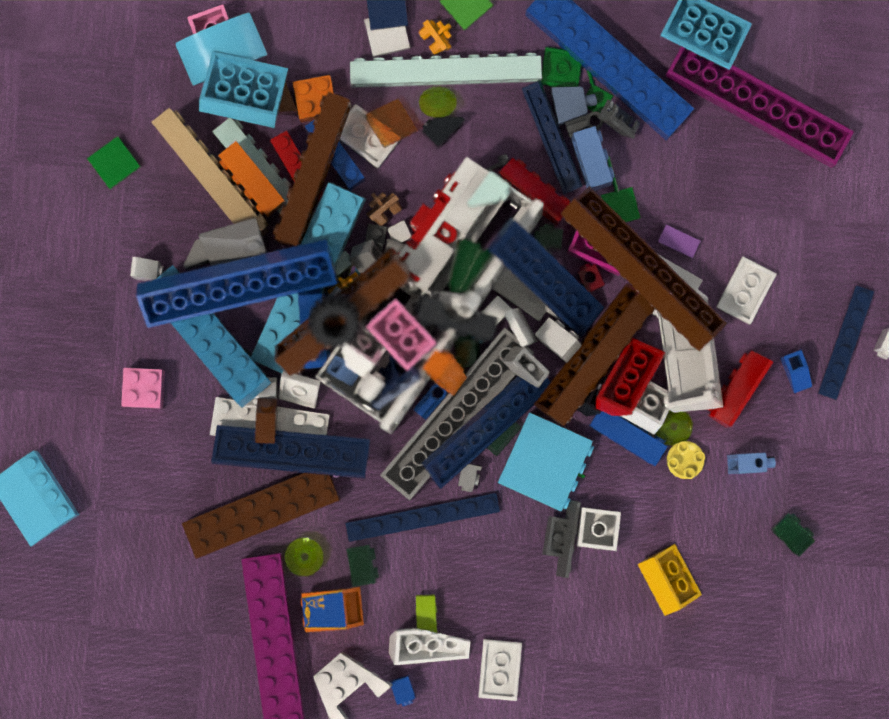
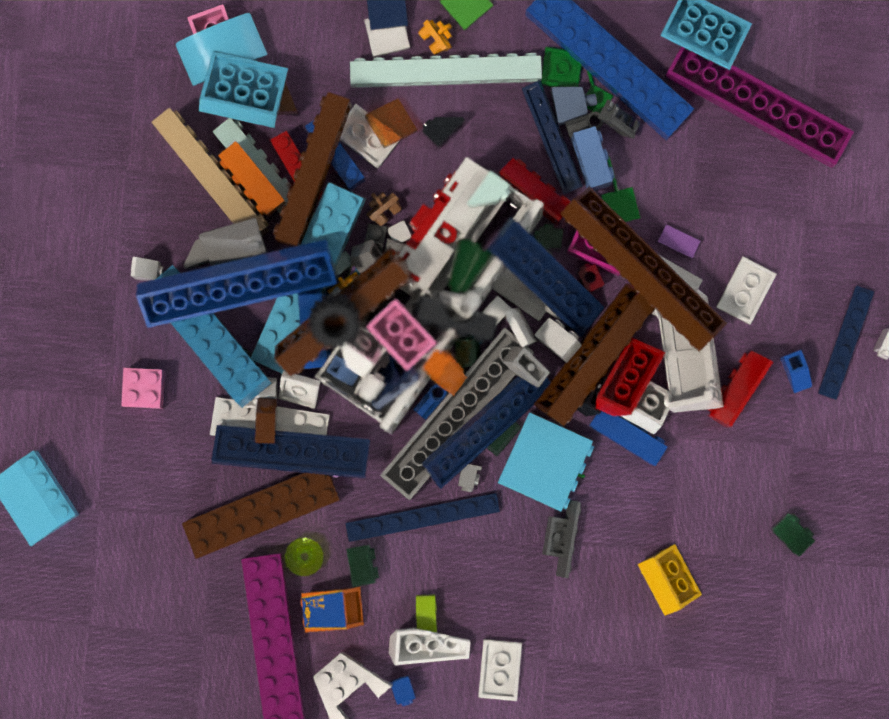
green tile [87,136,141,190] -> none
orange brick [293,75,334,123] -> none
clear neon green dish [419,87,457,118] -> none
dark grey hand [485,154,509,172] -> none
white brick [576,507,621,551] -> none
clear neon green dish [655,410,692,446] -> none
light yellow dish [667,441,705,479] -> none
medium blue torso [727,453,776,474] -> none

